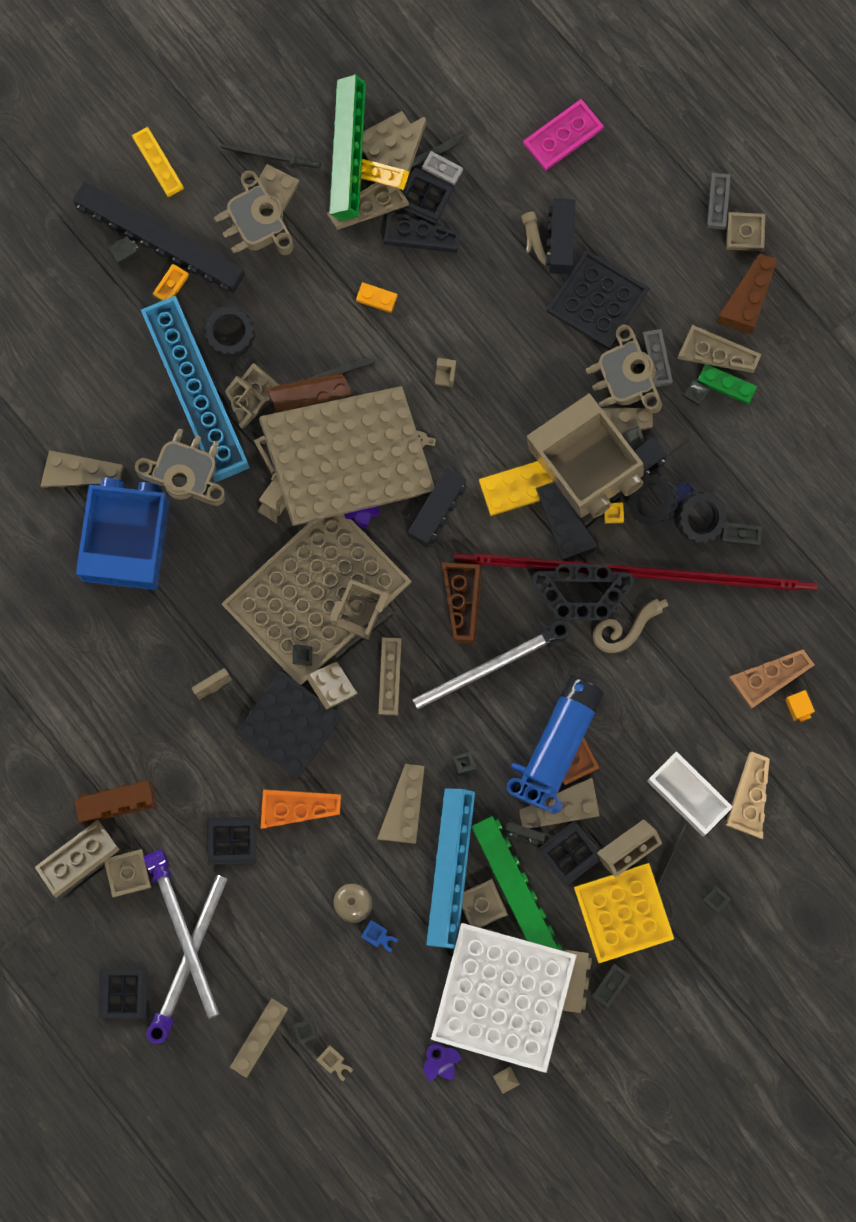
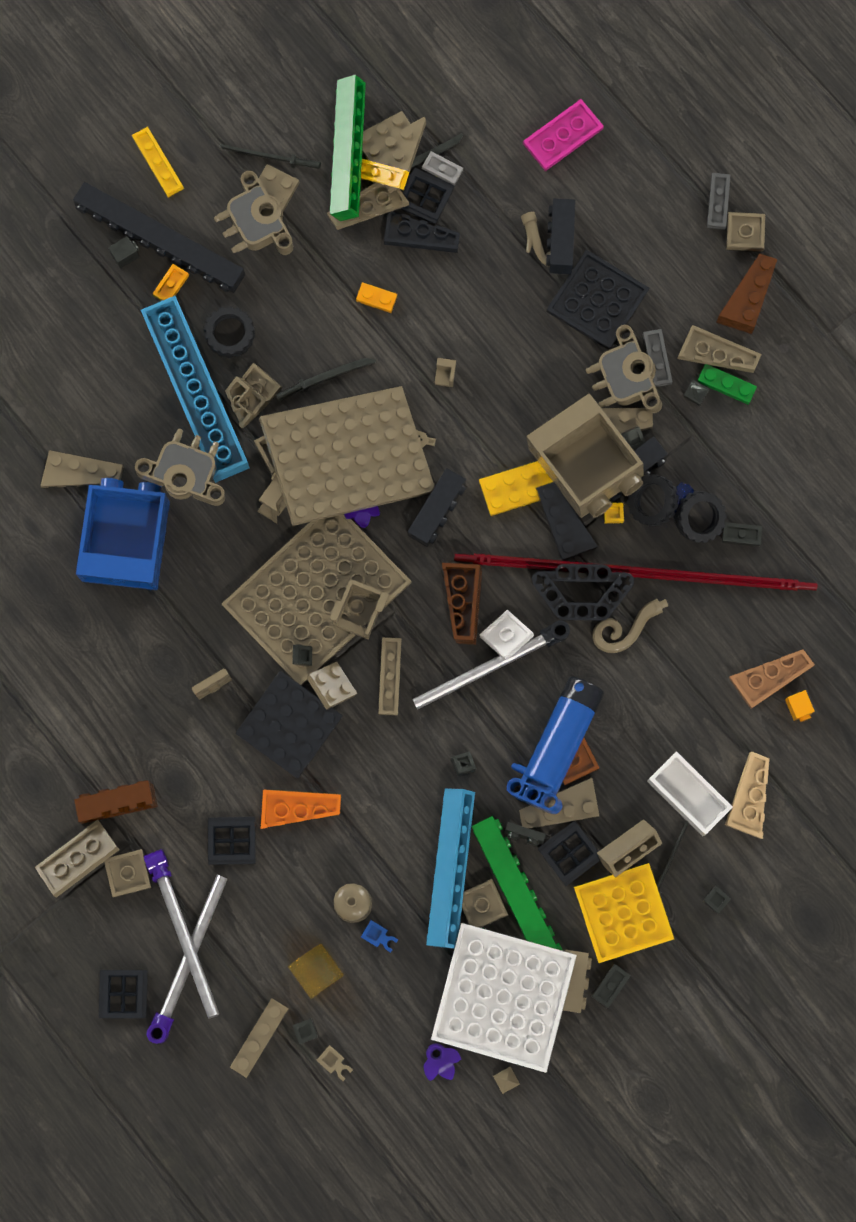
reddish brown wedge [265,373,352,413] -> none
dark tan wing [377,764,425,844] -> none
none -> clear yellow slope [288,944,344,999]
none -> white tile [479,610,534,661]

